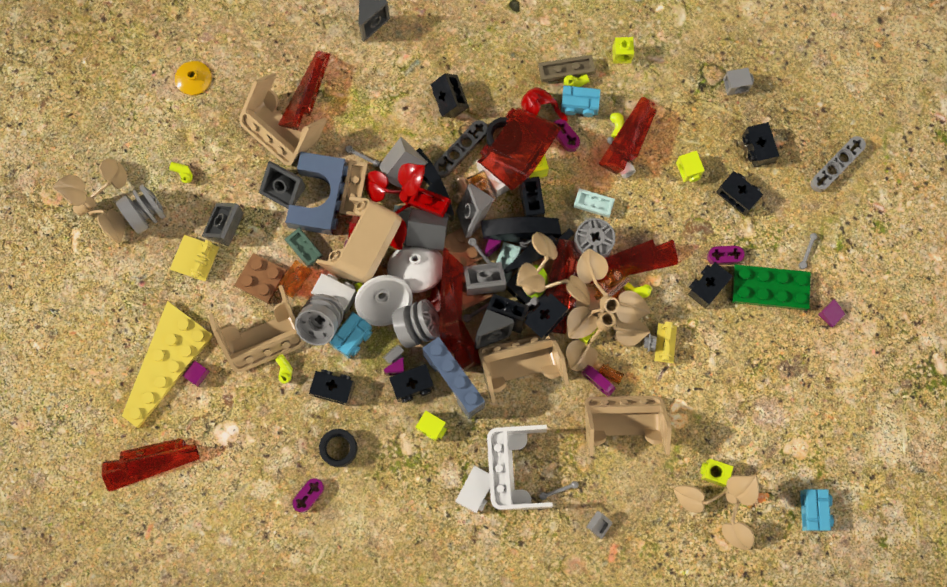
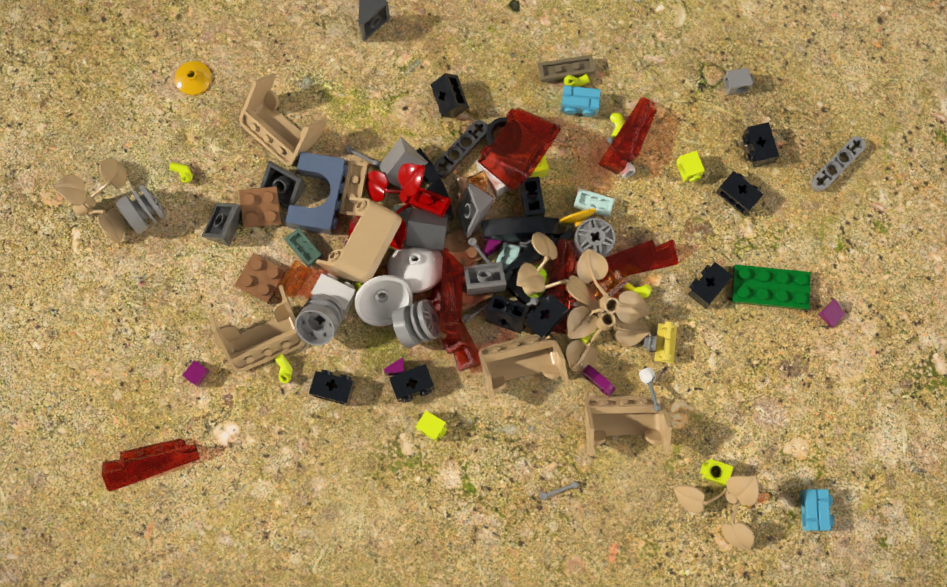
light yellow wing [122,301,213,428] -> none
light yellow hinge [170,235,220,282] -> none
clear red wedge [279,51,331,131] -> none
magenta beam [292,478,324,513] -> none
black tyre [319,429,358,468] -> none
medium azure brick [329,312,373,359] -> none
light grey plate [382,345,404,364] -> none
sand blue arch [422,337,485,419] -> none
white brick [455,466,490,514] -> none
dark grey slope [474,309,514,350] -> none
white windscreen [487,425,553,510] -> none
red hair [521,87,568,137] -> none
magenta beam [552,119,580,152] -> none
light grey plate [587,511,613,539] -> none
clear orange pin [598,363,624,385] -> none
neon yellow brick [612,37,634,64] -> none
magenta beam [707,246,745,265] -> none
light grey hinge [799,233,818,269] -> none
none -> medium nougat plate [239,186,282,228]
none -> yellow dish [560,208,596,227]
none -> hinge [639,368,661,412]

